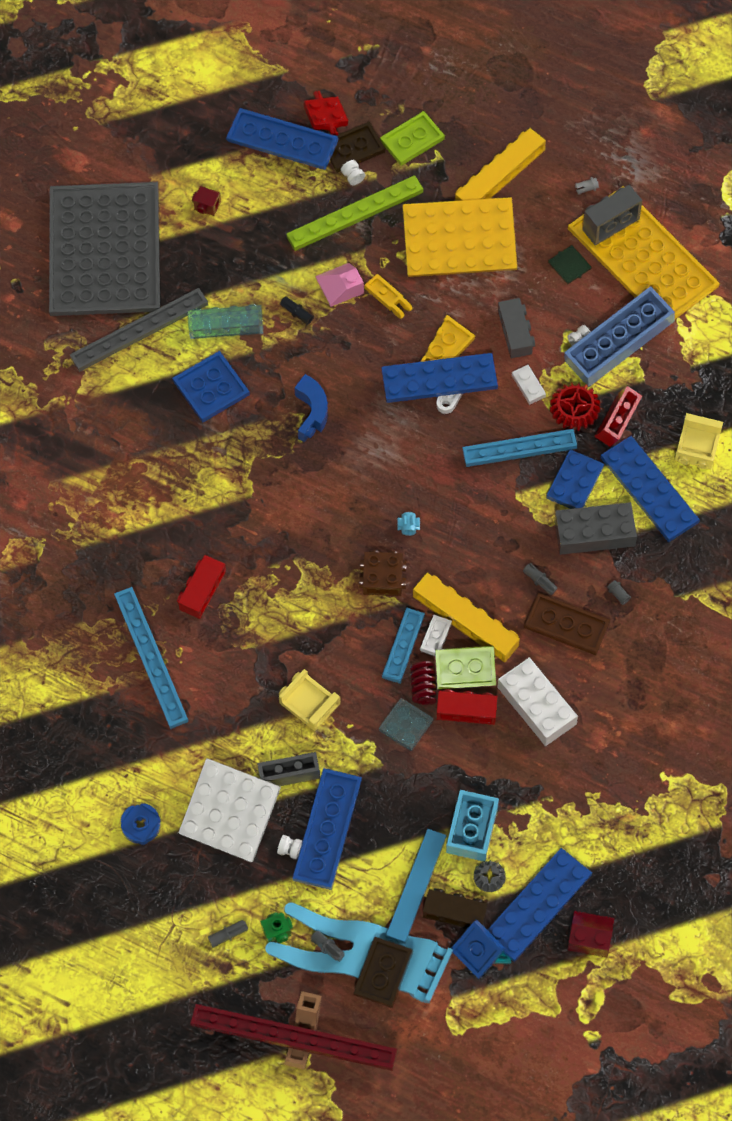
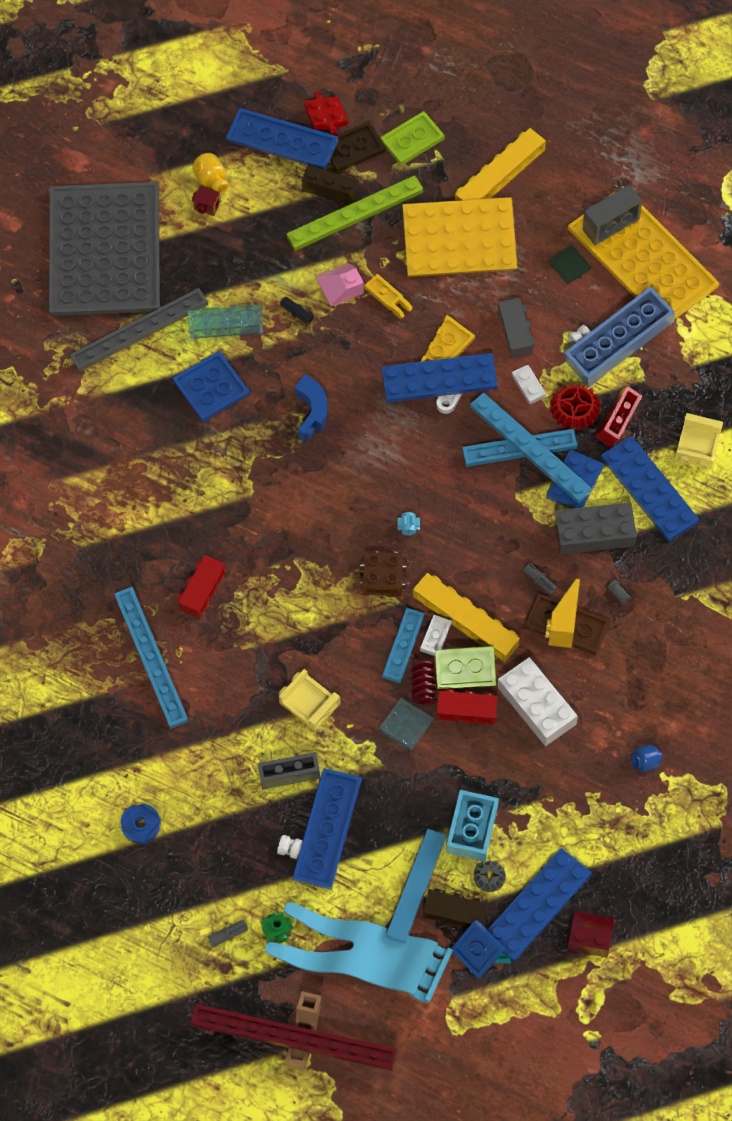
white plate [179,758,281,862] -> none
dark grey axle [311,931,345,961] -> none
white wheel [341,160,365,186] -> none
dark brown plate [353,937,414,1008] -> none
light grey pin [575,177,599,195] -> none
none -> yellow piece [192,153,228,194]
none -> dark brown brick [302,165,359,205]
none -> dark azure plate [470,392,592,504]
none -> yellow slope [545,579,580,648]
none -> blue head [631,744,662,772]

